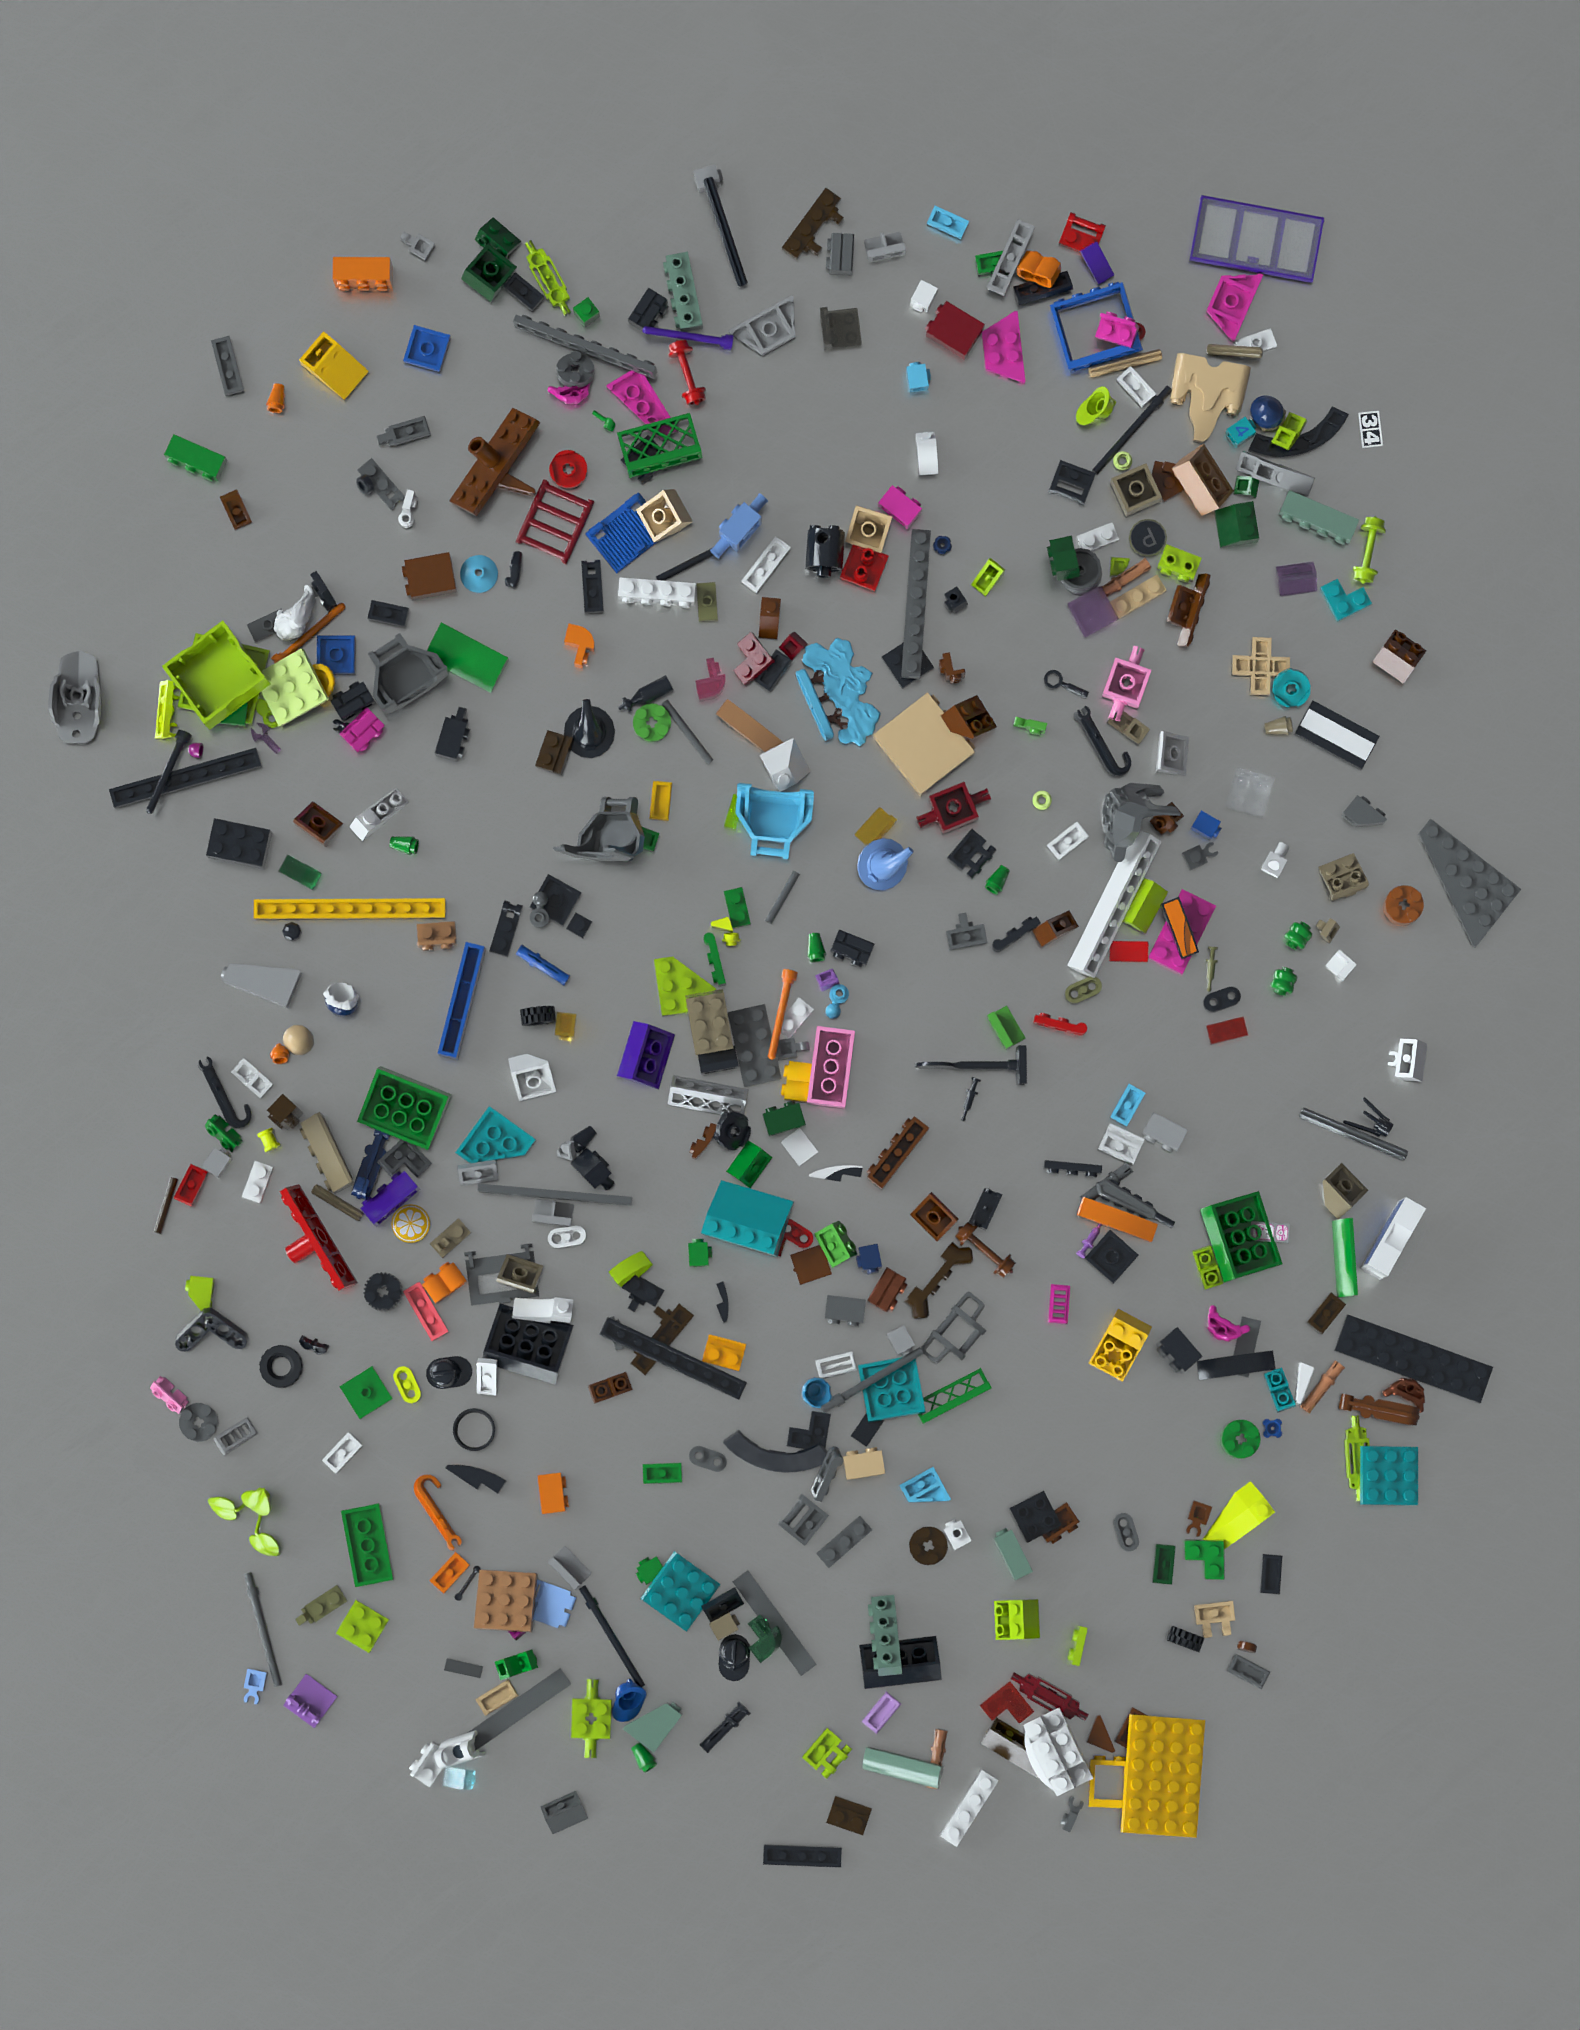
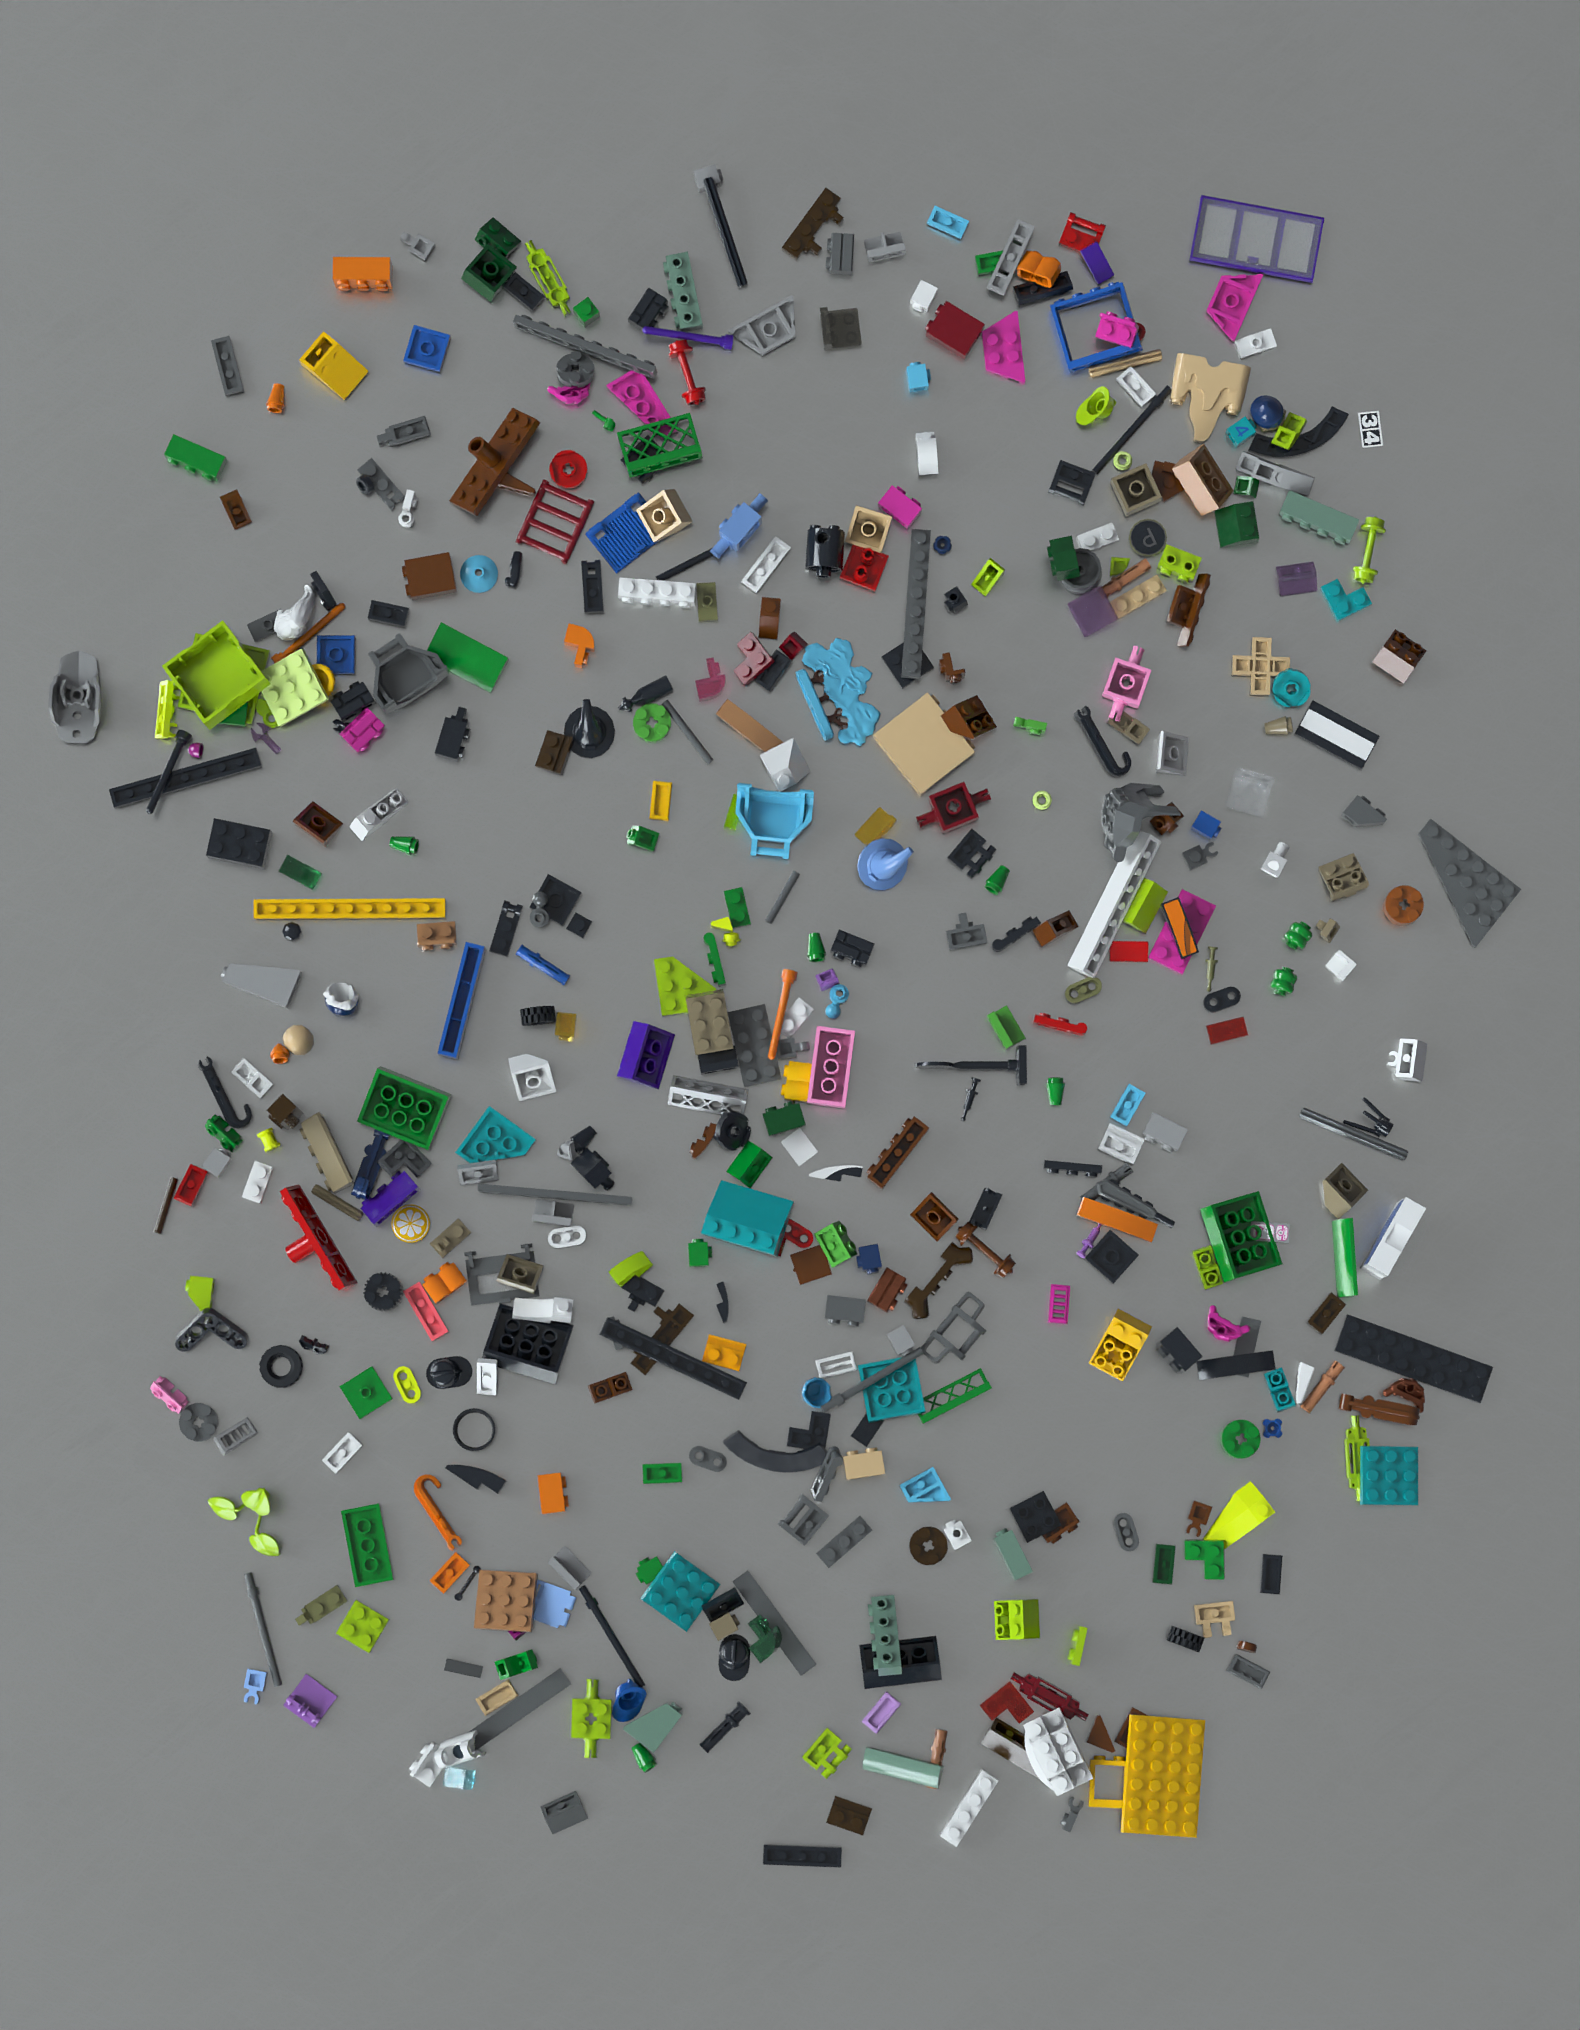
dark grey piece [553,797,645,861] -> none
black piece [1044,670,1089,698] -> none
white plate [1047,822,1089,861] -> none
dark tan axle [1207,344,1263,358] -> none
none -> green cone [1046,1077,1065,1105]

